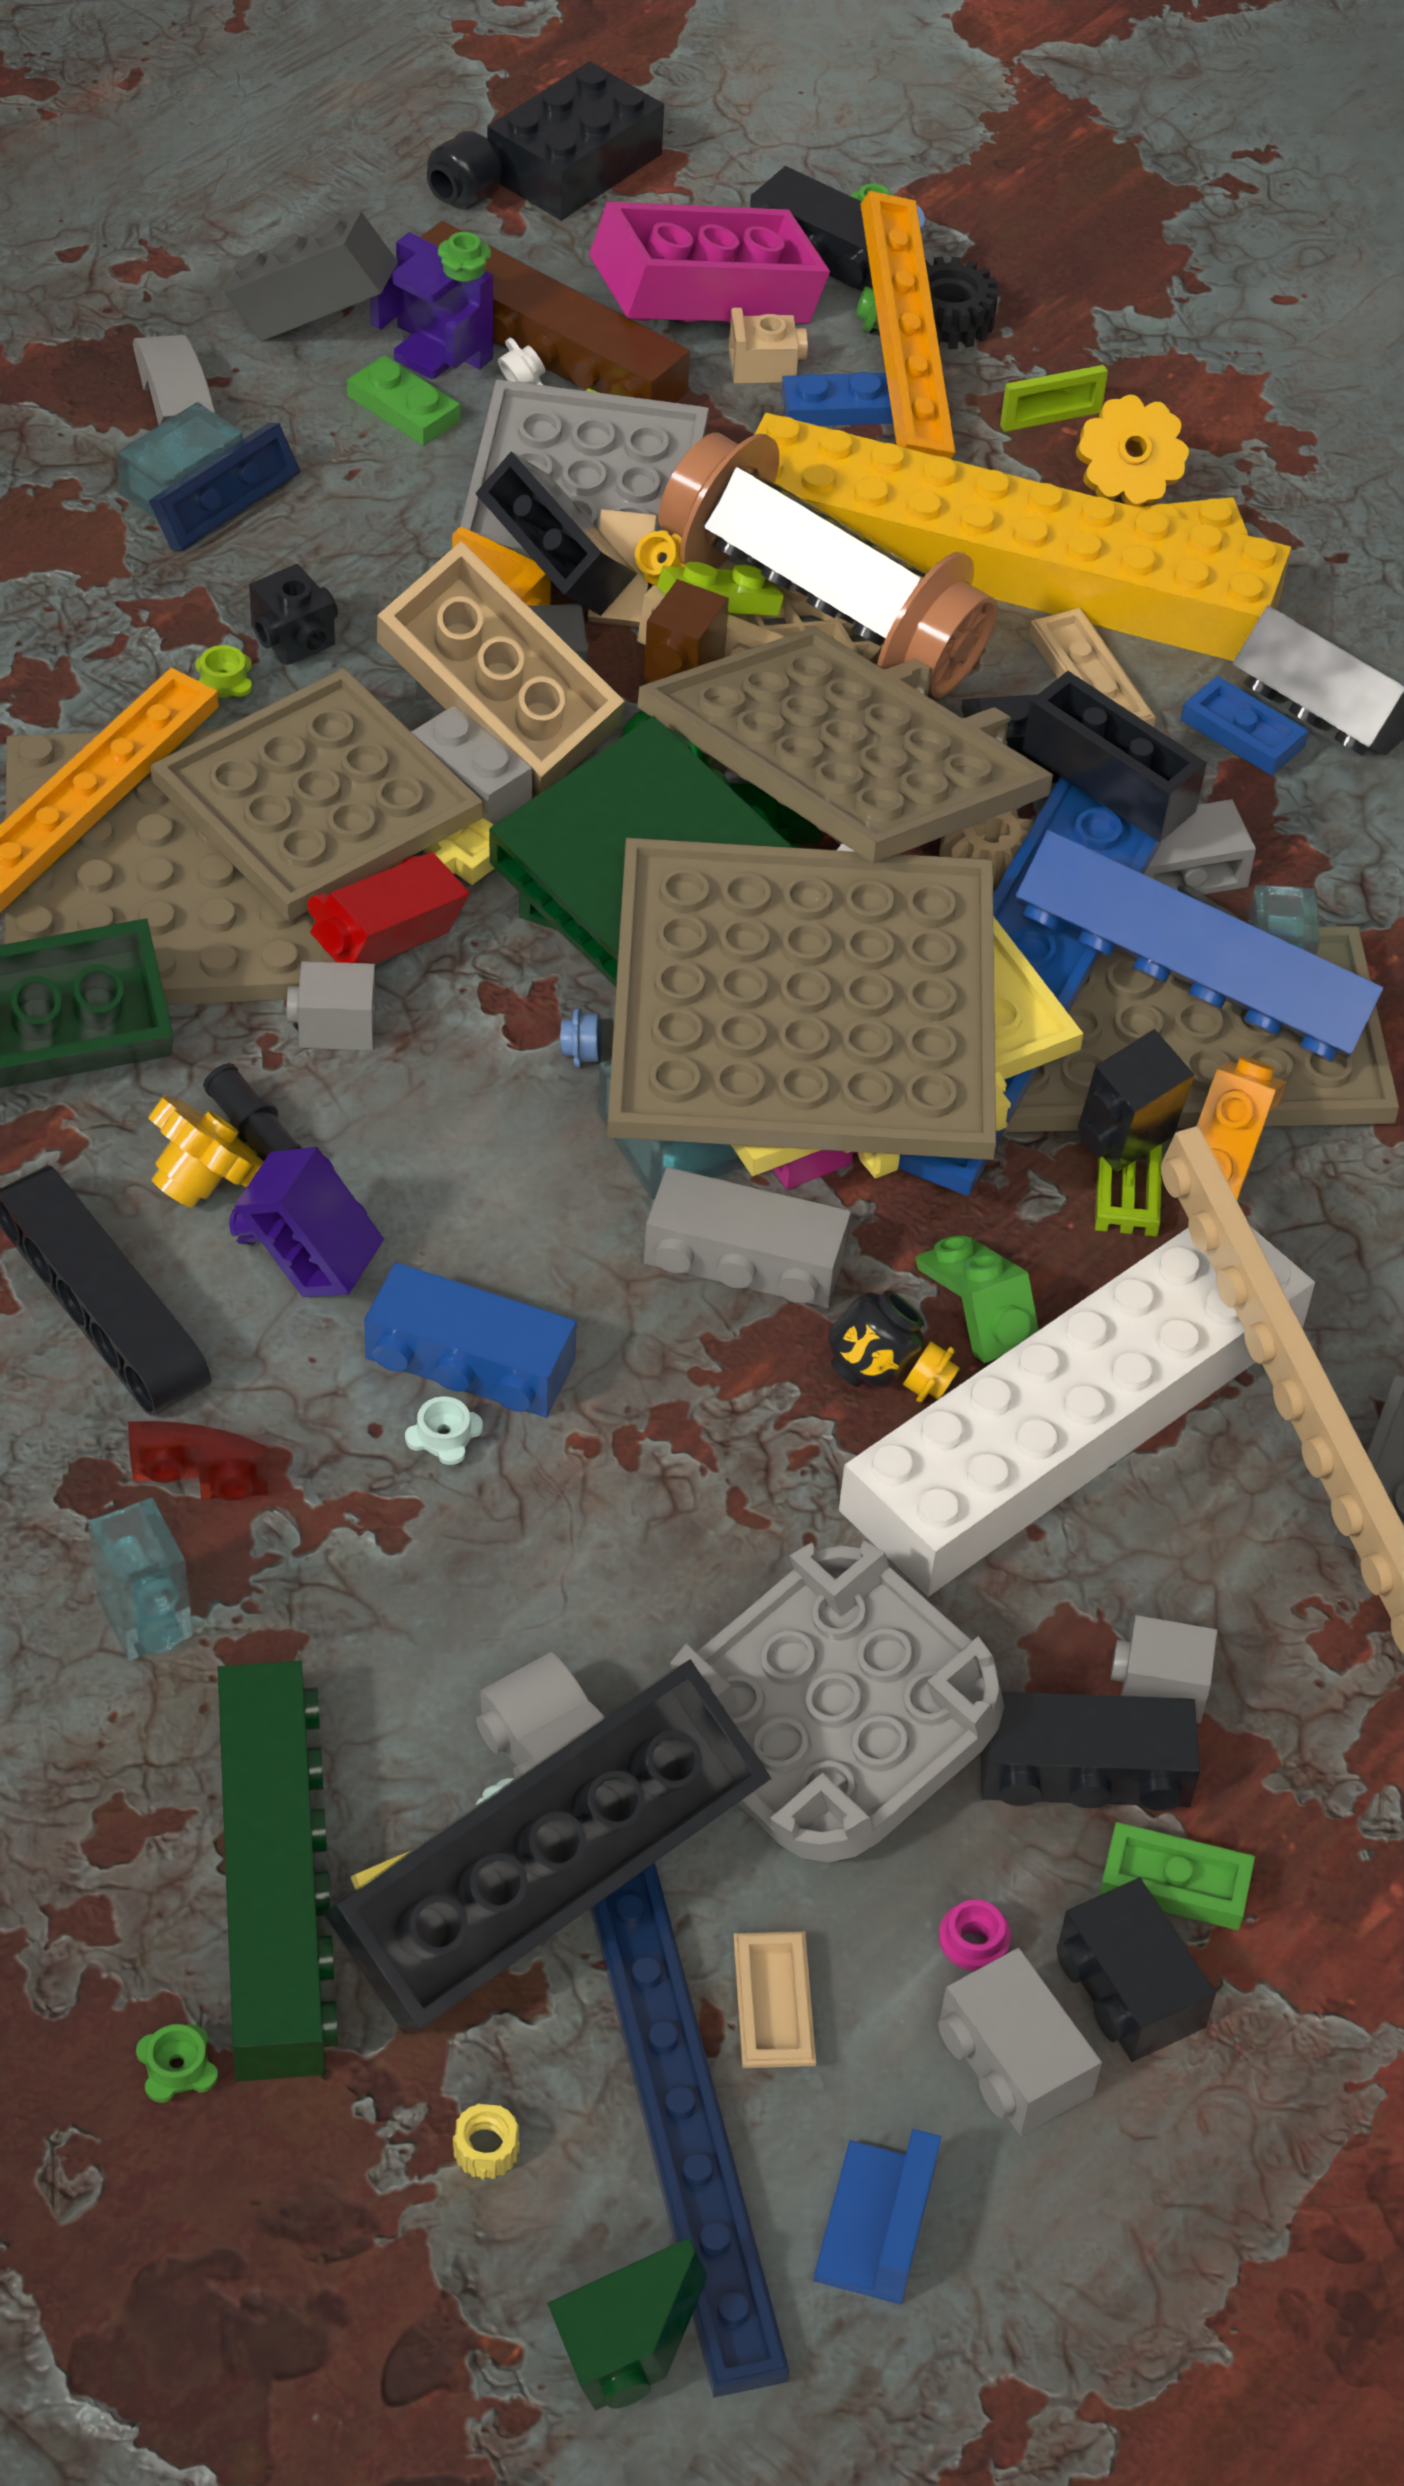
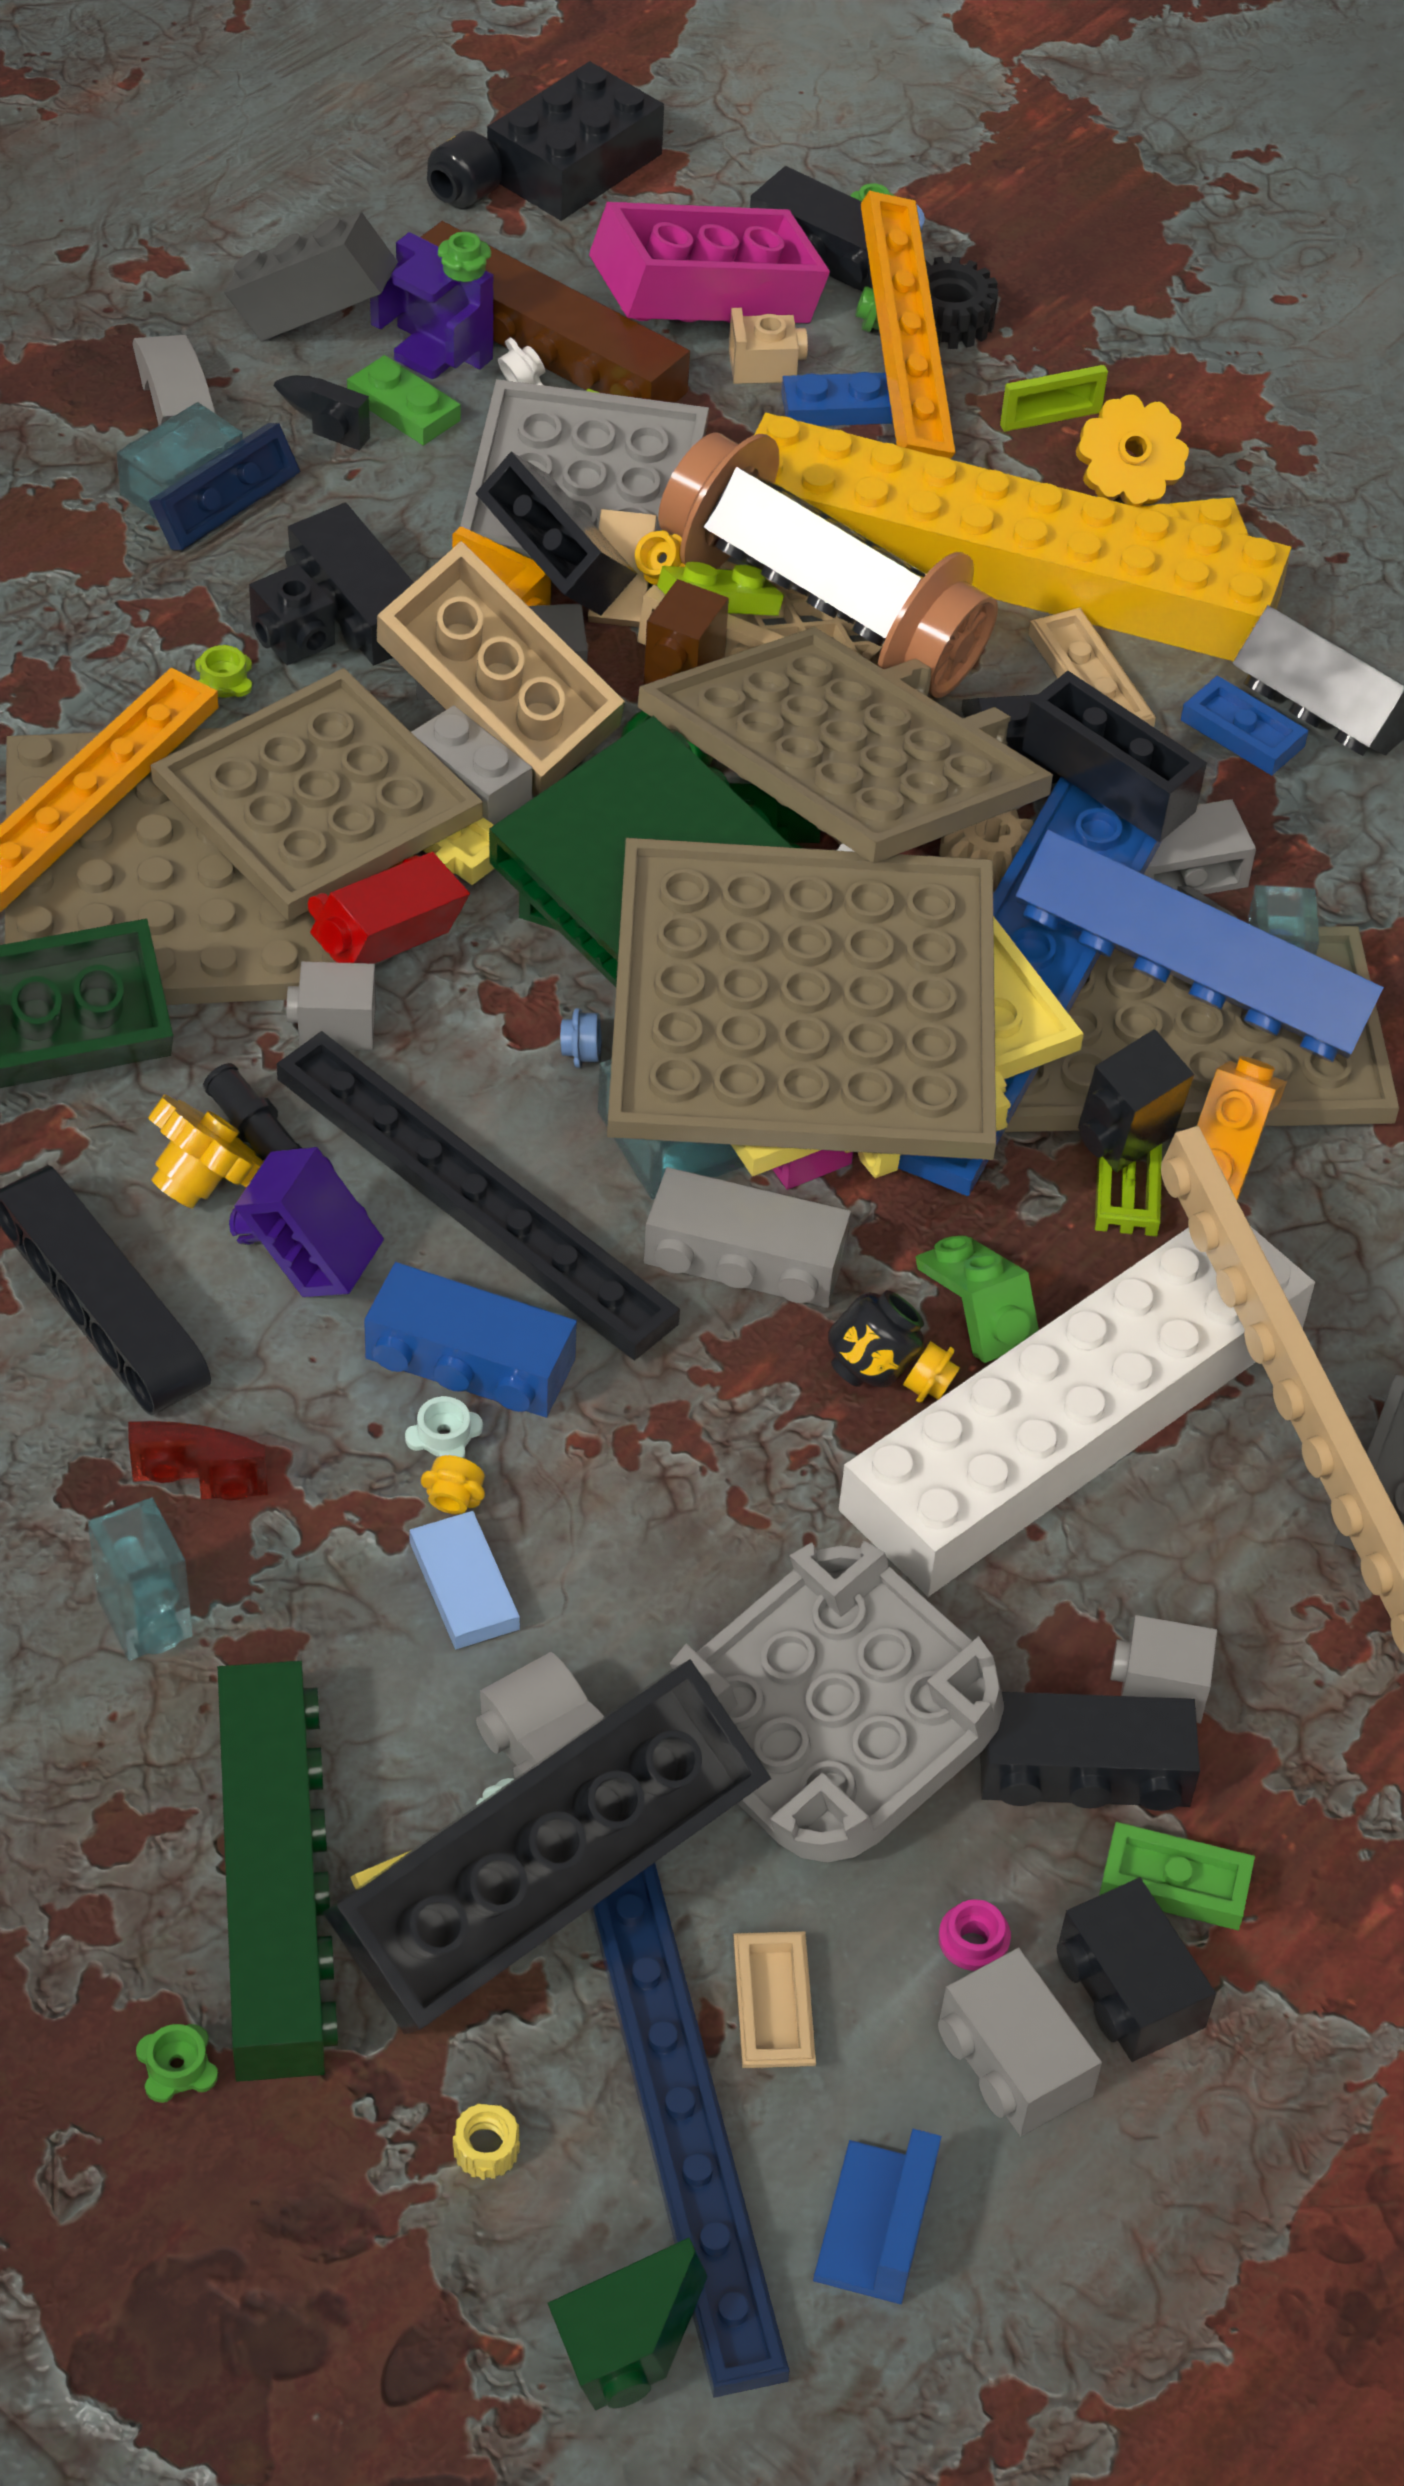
none -> black plate [273,375,370,451]
none -> black plate [277,1031,680,1361]
none -> black brick [285,502,414,666]
none -> light blue tile [409,1511,520,1650]
none -> yellow plate [421,1455,485,1514]

